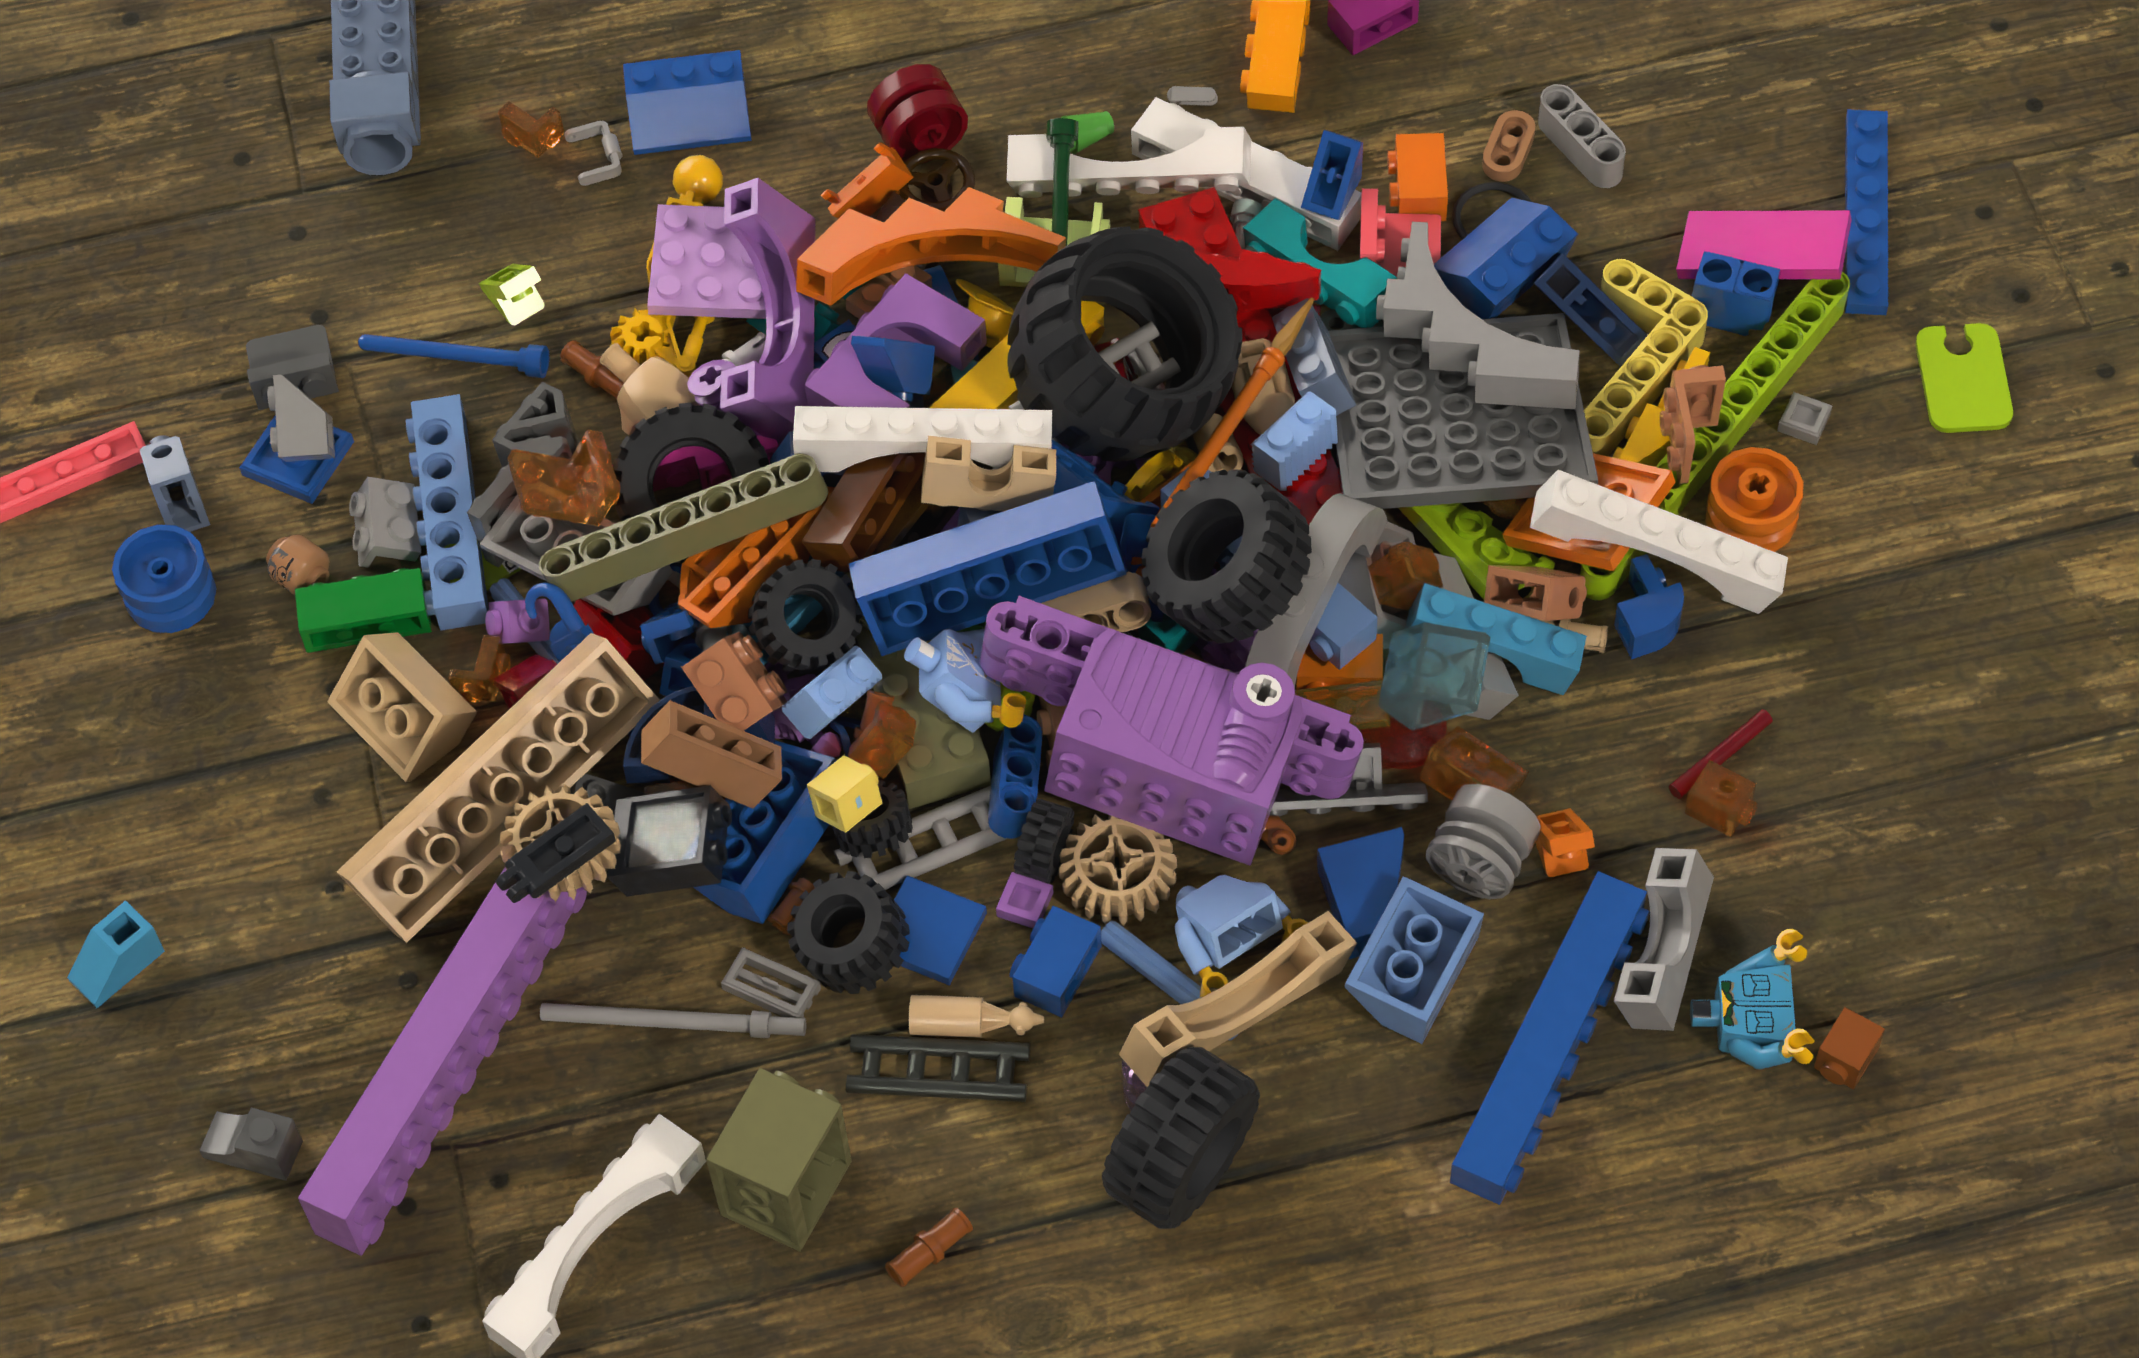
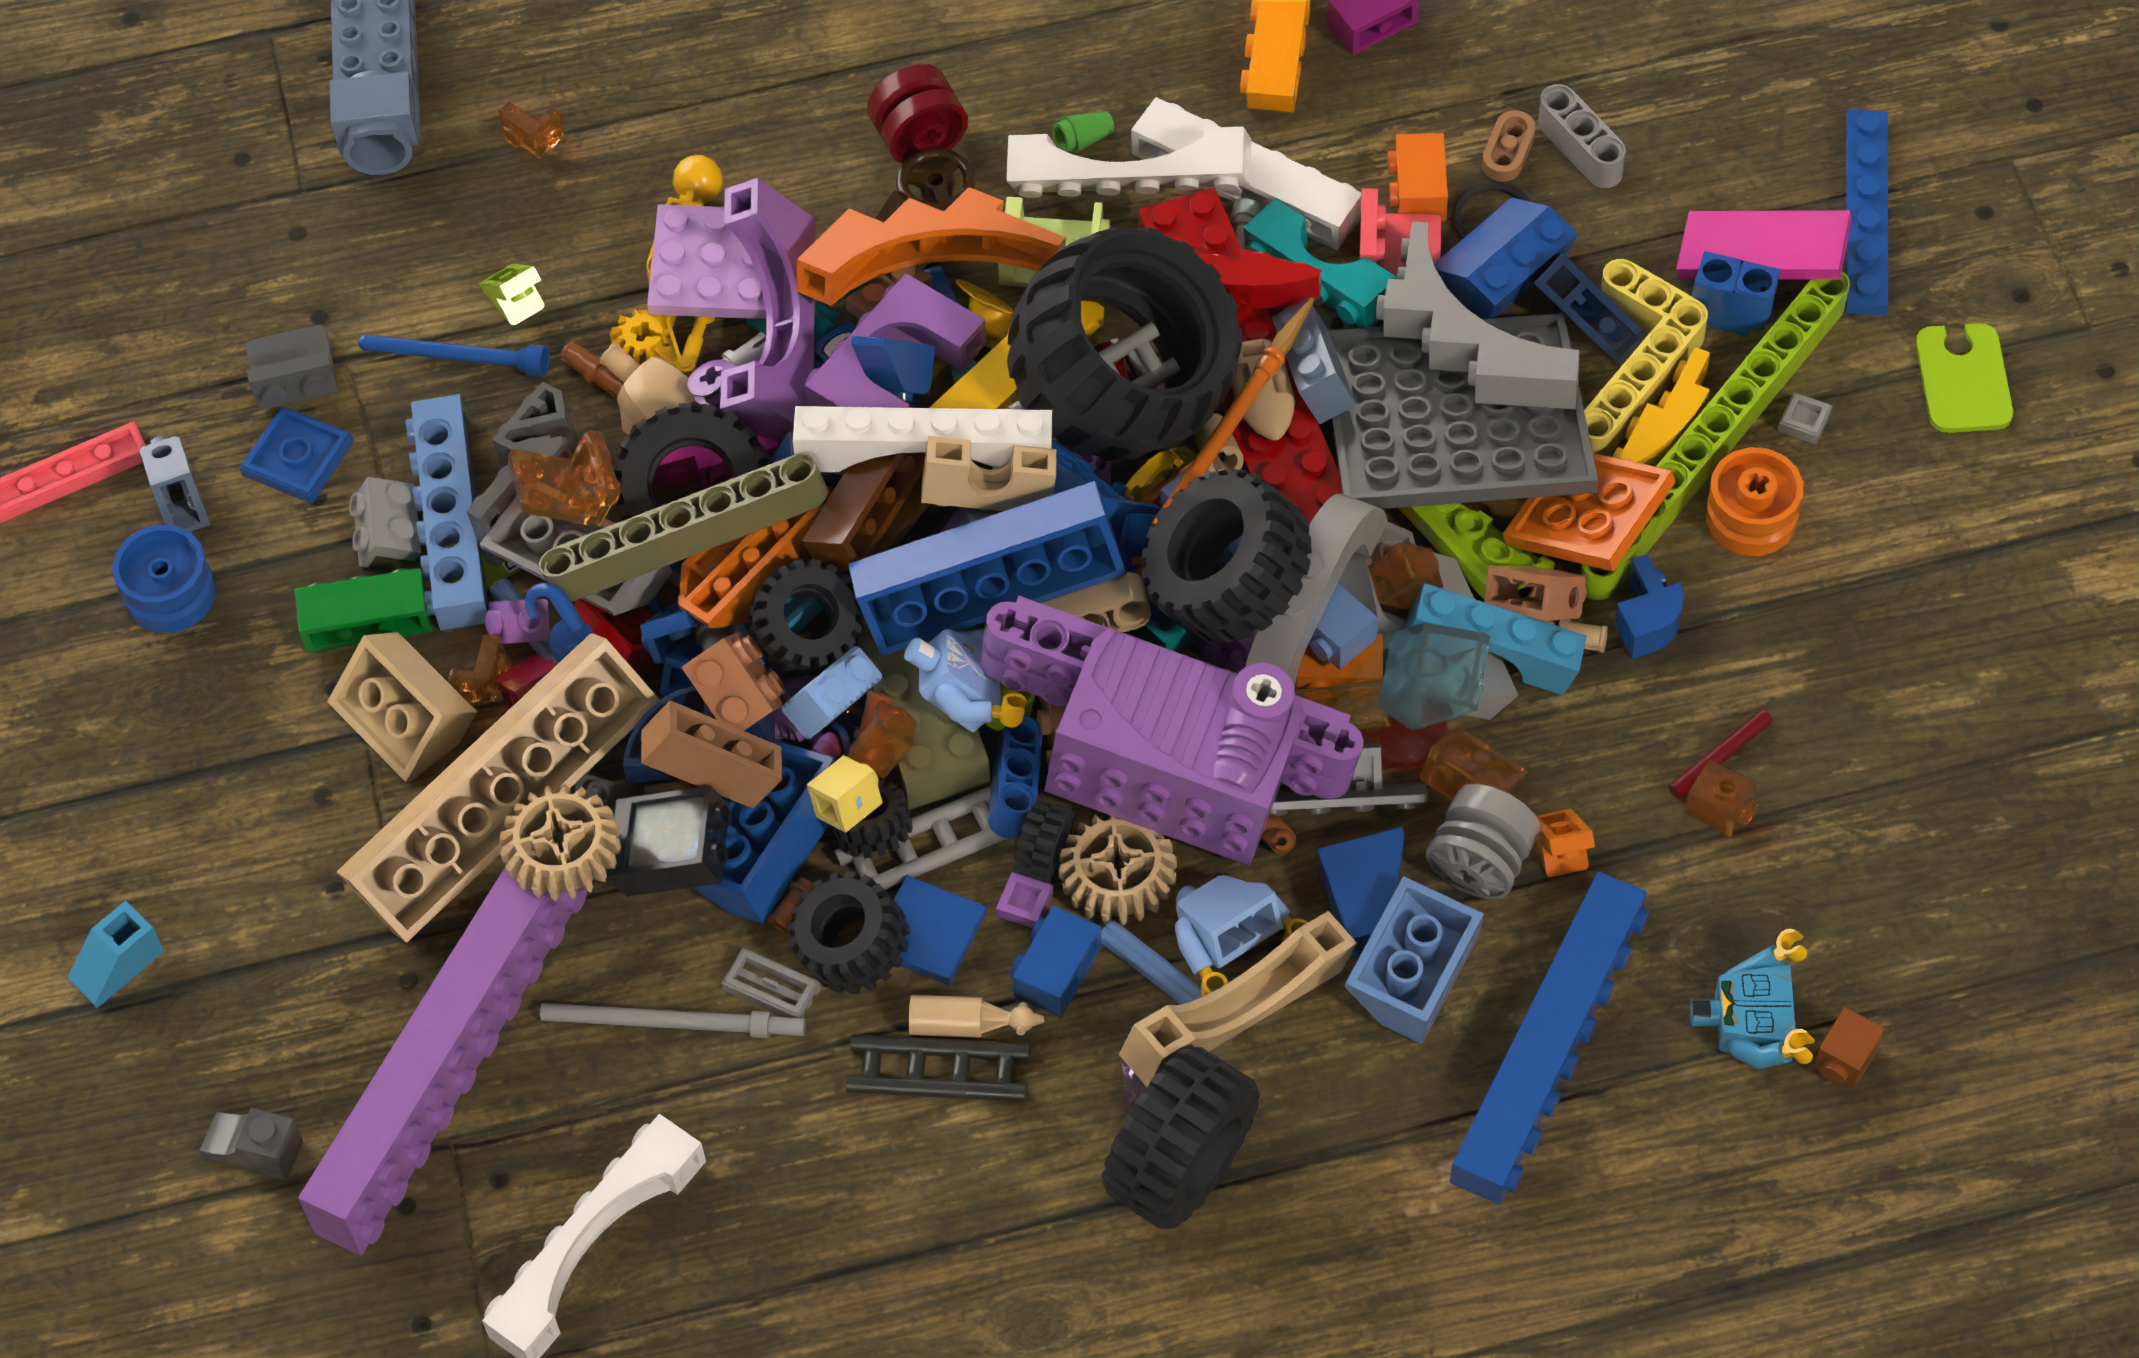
medium nougat head [266,534,330,595] -> none
light grey slope [267,374,335,462] -> none
black hinge [496,803,616,903] -> none
light grey piece [564,121,622,186] -> none
slope [623,50,751,155] -> none
olive container [706,1068,852,1252] -> none
orange hinge [821,142,914,219] -> none
dark orange pin [885,1207,973,1287] -> none
dark green piece [1046,118,1079,246] -> none
light grey piece [1167,86,1218,106] -> none
light blue brick [1251,392,1338,491] -> none
blue slope [1301,130,1363,220] -> none
white arch [1530,470,1788,614] -> none
light grey arch [1614,848,1714,1031] -> none
nougat bracket [1660,365,1726,484] -> none

